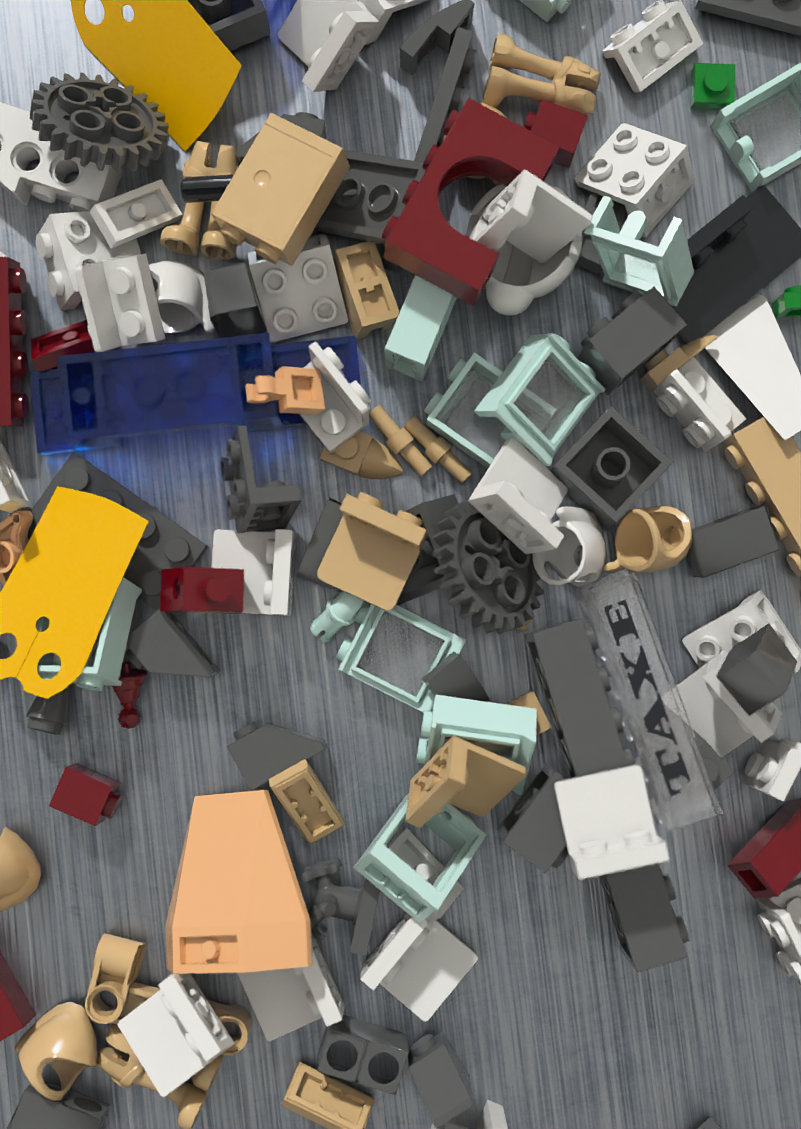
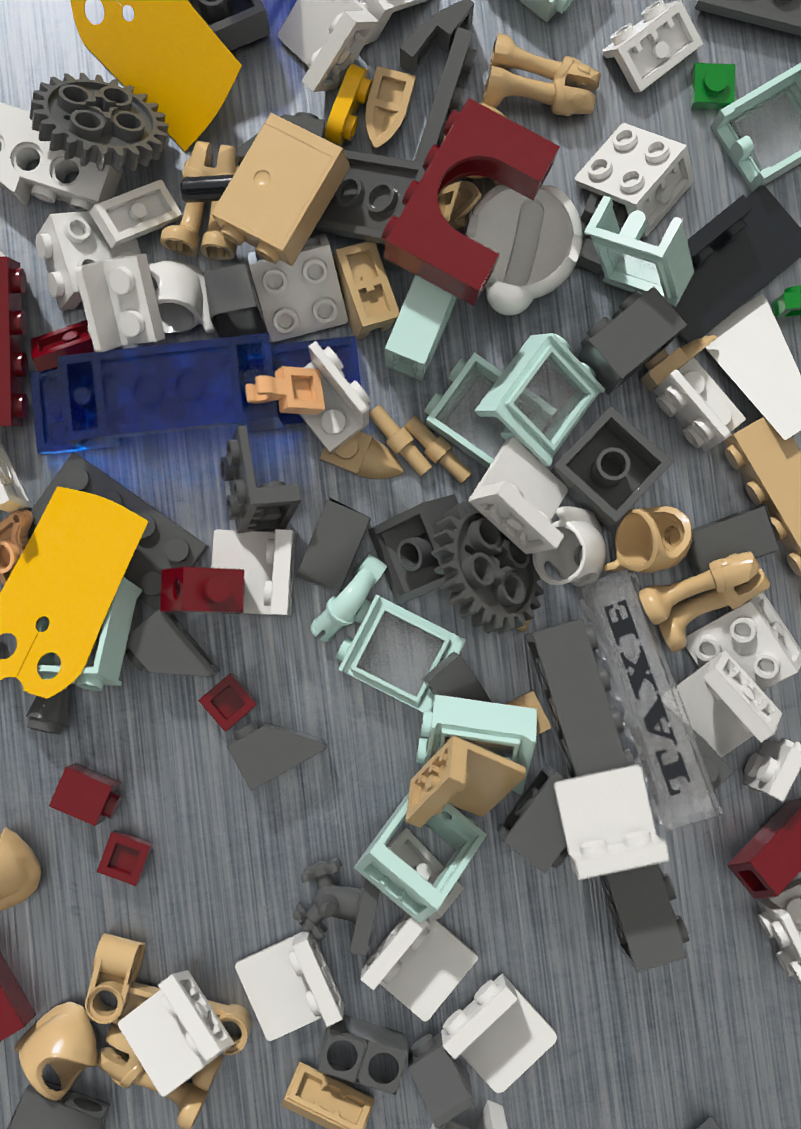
dark red piece [112,662,147,729] -> none
light nougat wedge [165,790,313,974] -> none
tan plate [268,759,345,845] -> none
tan bracket [317,492,428,611] -> none
white bracket [470,169,593,263] -> none
dark red brick [524,99,588,168] -> none
dark grey piece [716,623,797,716] -> none
none -> dark red plate [97,830,153,886]
none -> dark red plate [198,673,258,732]
none -> yellow plate [324,64,373,146]
none -> tan plate [365,66,416,149]
none -> tan plate [438,181,481,229]
none -> white bracket [441,973,557,1093]
none -> tan piece [639,551,770,653]

